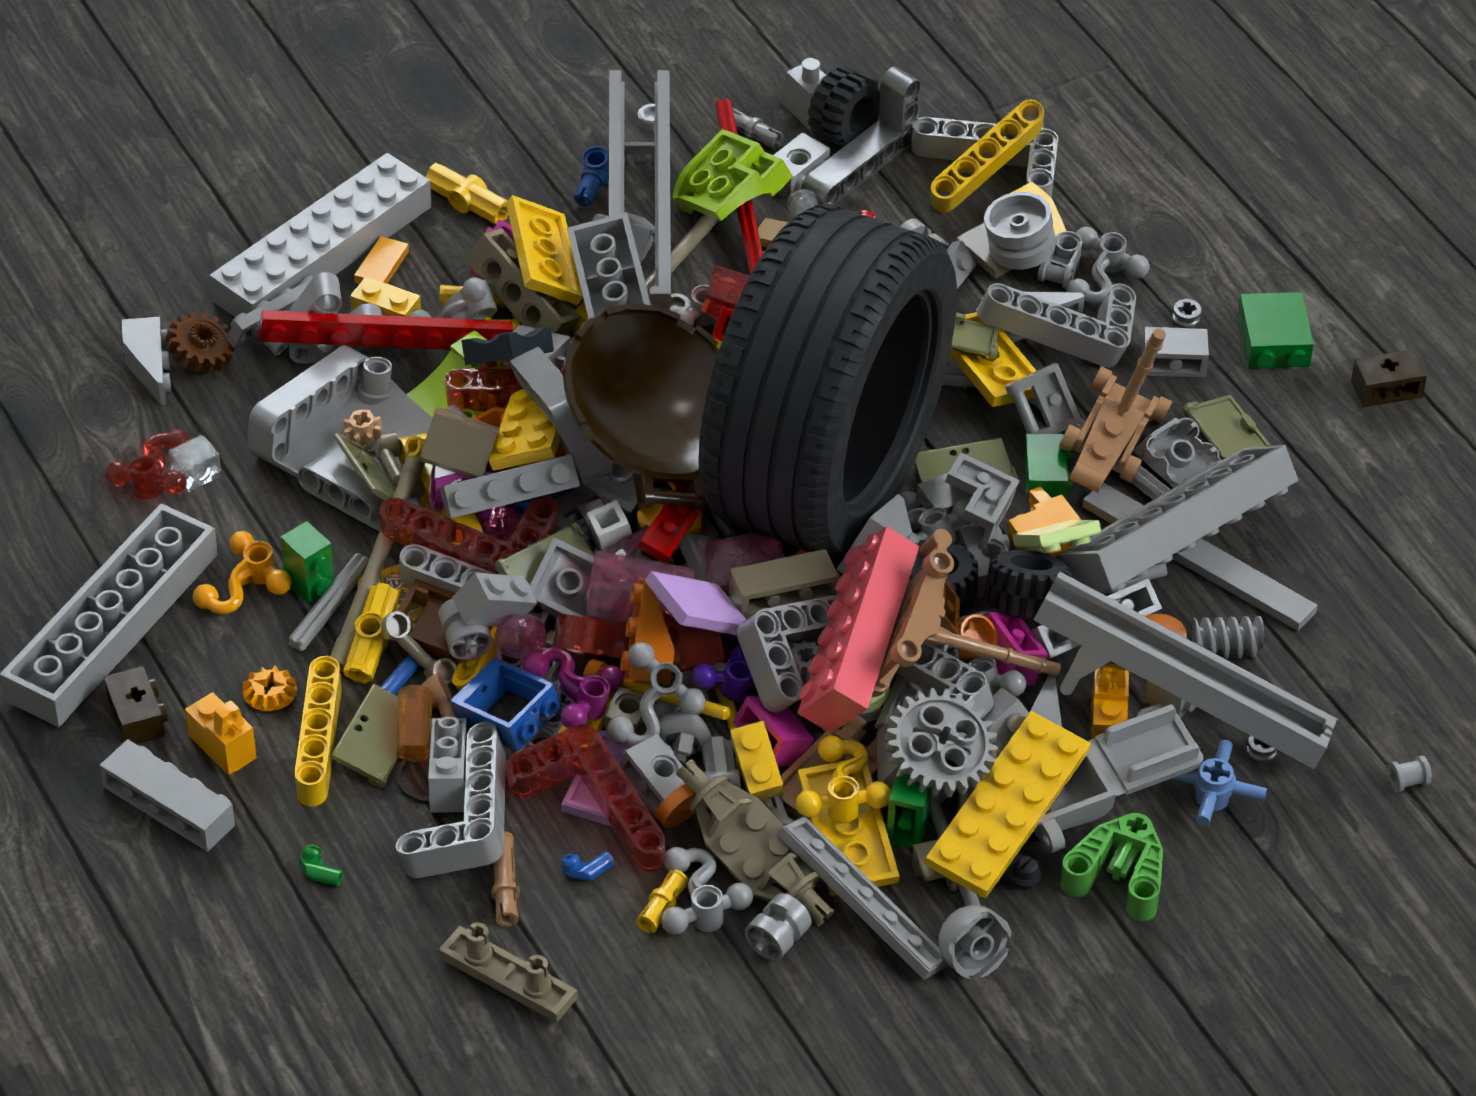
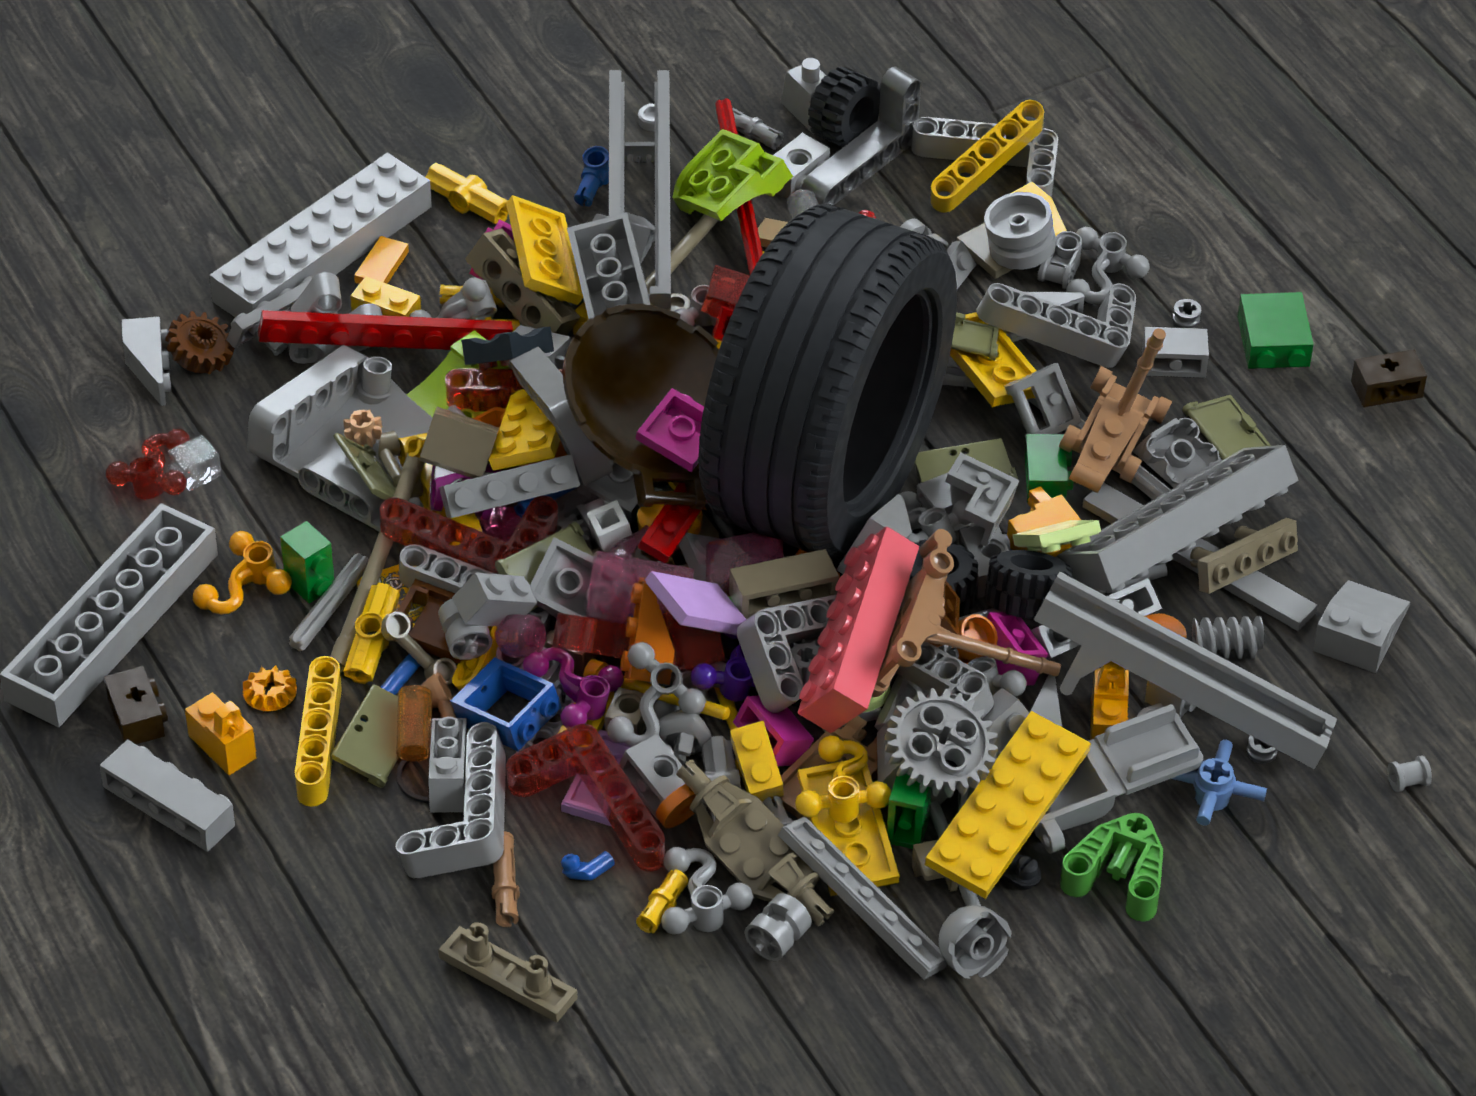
green arm [299,845,343,887] -> none
none -> dark pink plate [635,388,704,472]
none -> dark tan plate [1190,518,1298,594]
none -> light grey slope [1313,580,1410,673]

